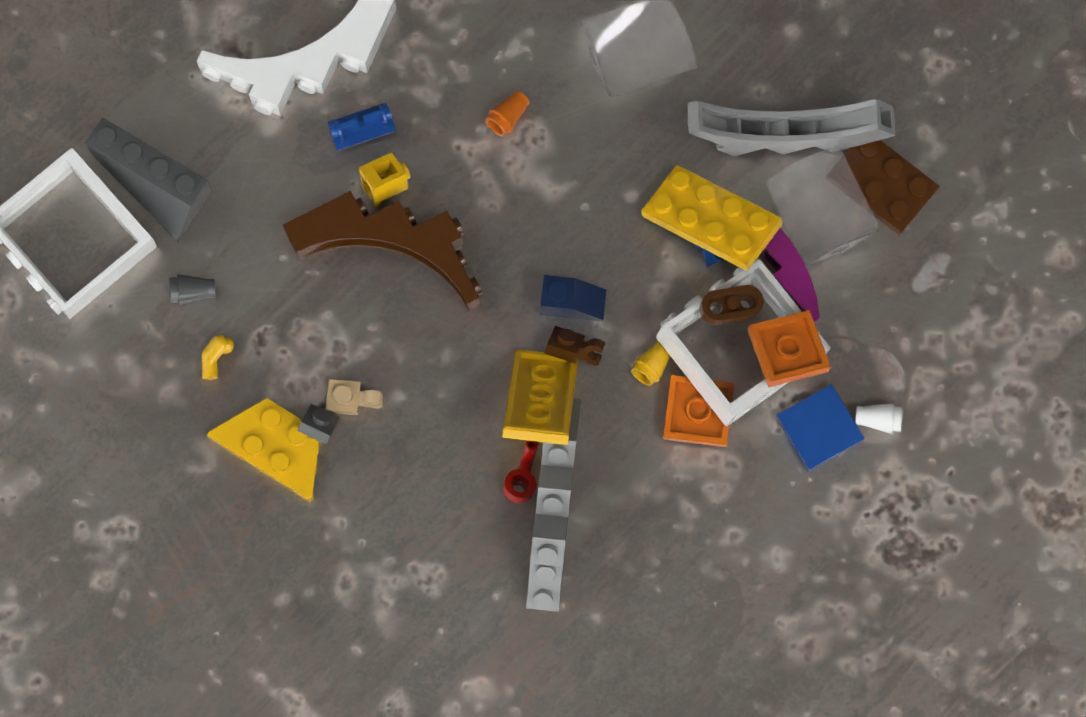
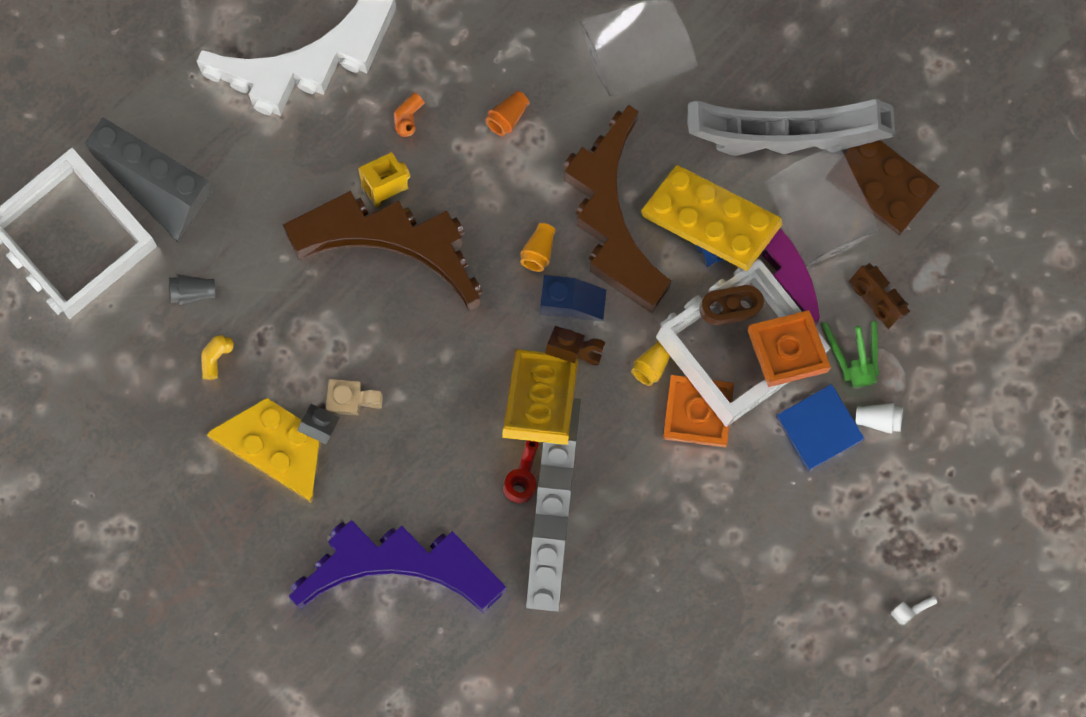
blue hinge [327,103,396,151] -> none
none -> dark purple arch [289,520,507,614]
none -> orange arm [394,92,425,137]
none -> light orange cone [520,223,556,272]
none -> reddish brown arch [562,105,671,313]
none -> bright green plant [821,321,880,388]
none -> reddish brown hinge [849,263,910,330]
none -> white hand [891,596,937,624]

